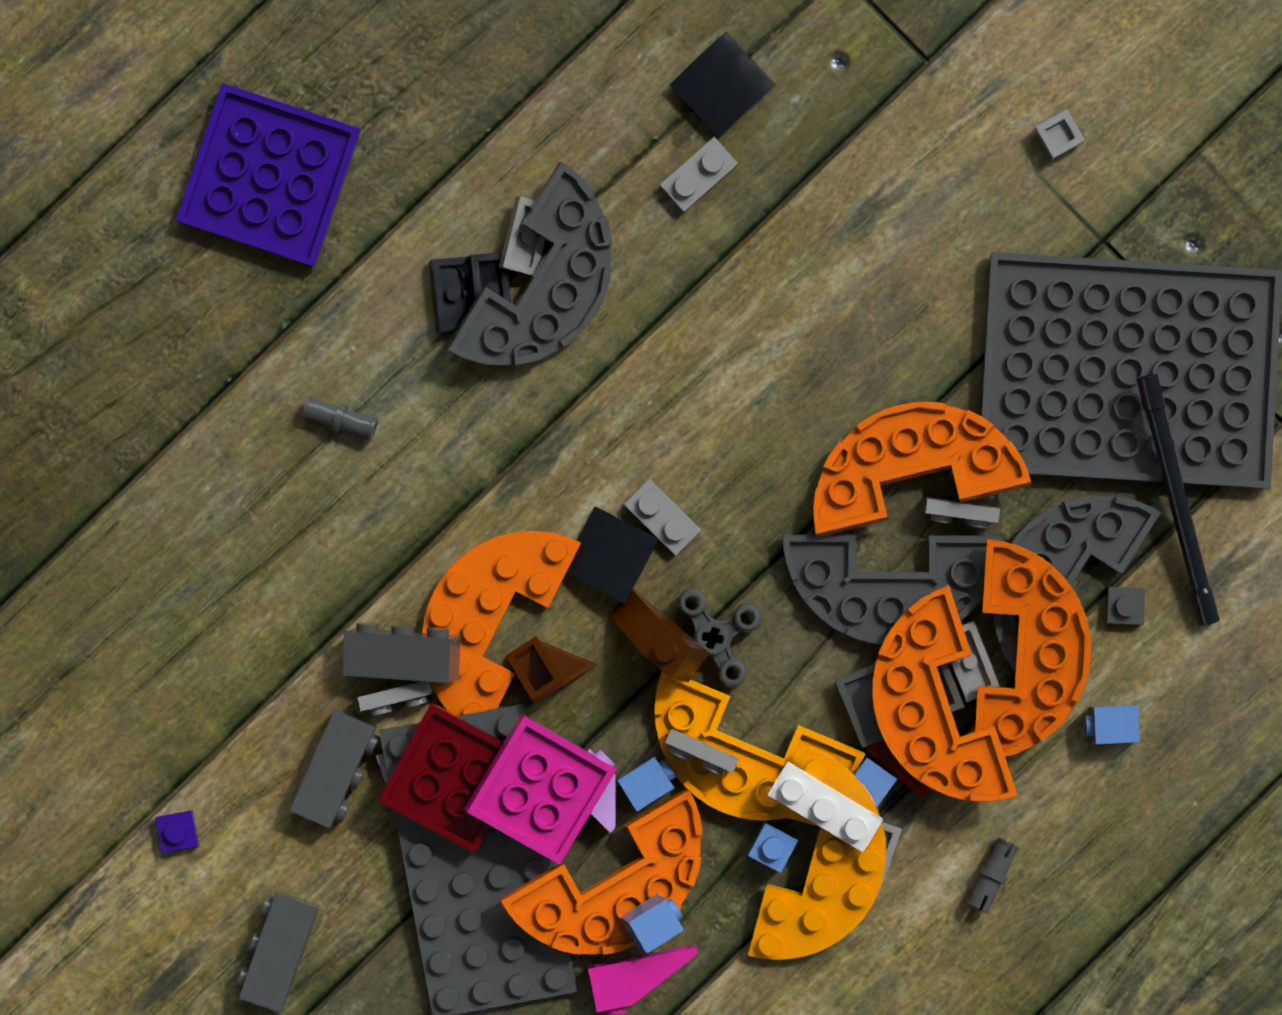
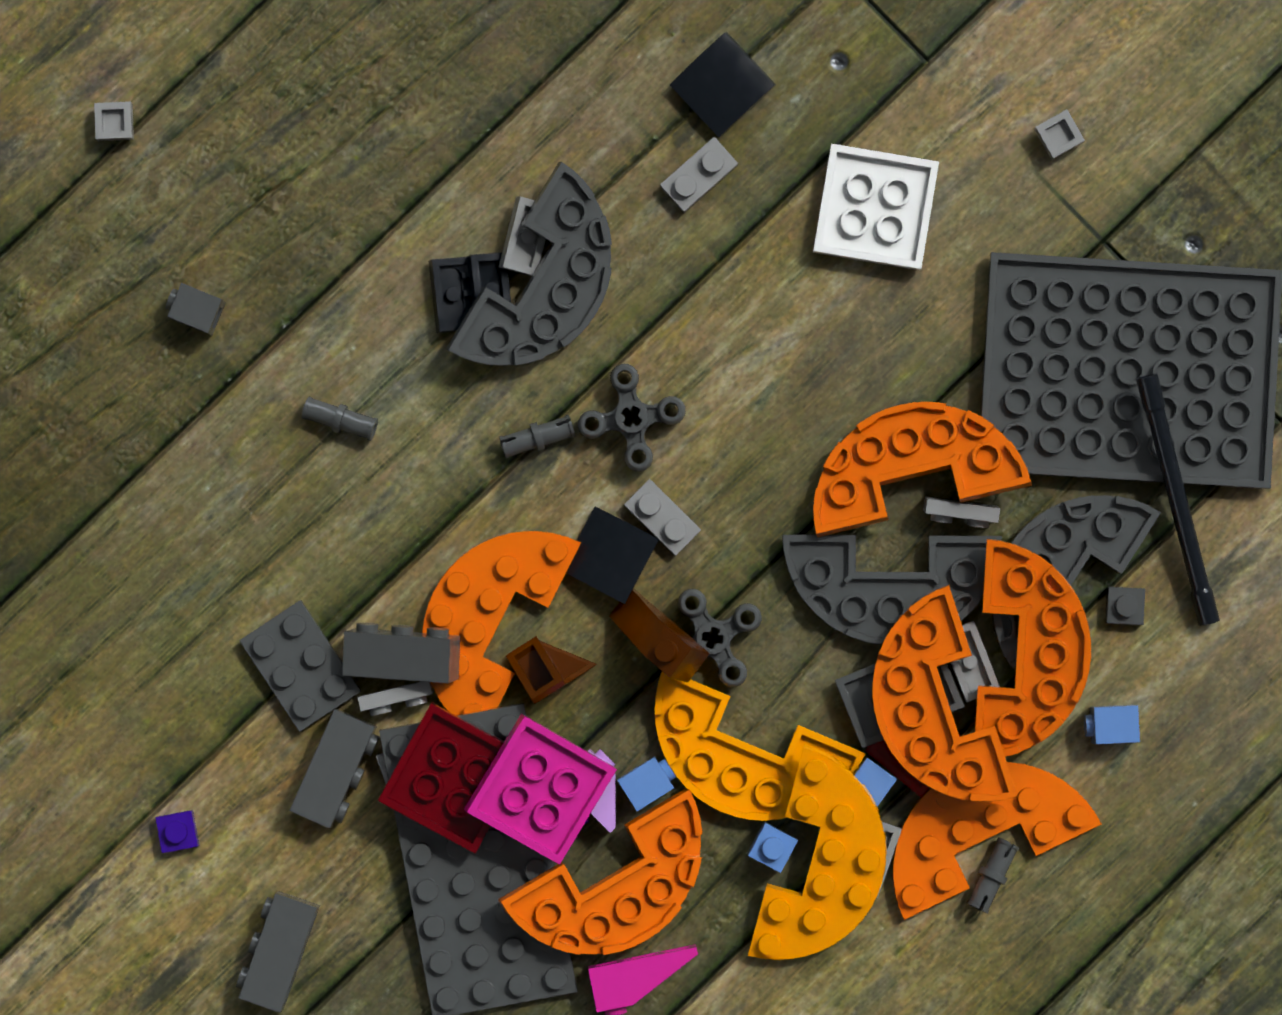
dark purple plate [176,83,361,268] -> none
medium blue brick [620,894,684,954] -> none
light grey plate [665,729,739,776] -> none
white plate [768,761,883,852] -> none
none -> light grey plate [94,101,134,141]
none -> dark grey brick [165,283,226,336]
none -> dark grey plate [239,600,361,732]
none -> dark grey pin [499,415,575,459]
none -> dark grey gear [578,364,686,472]
none -> white plate [813,144,939,271]
none -> orange plate [892,762,1102,920]

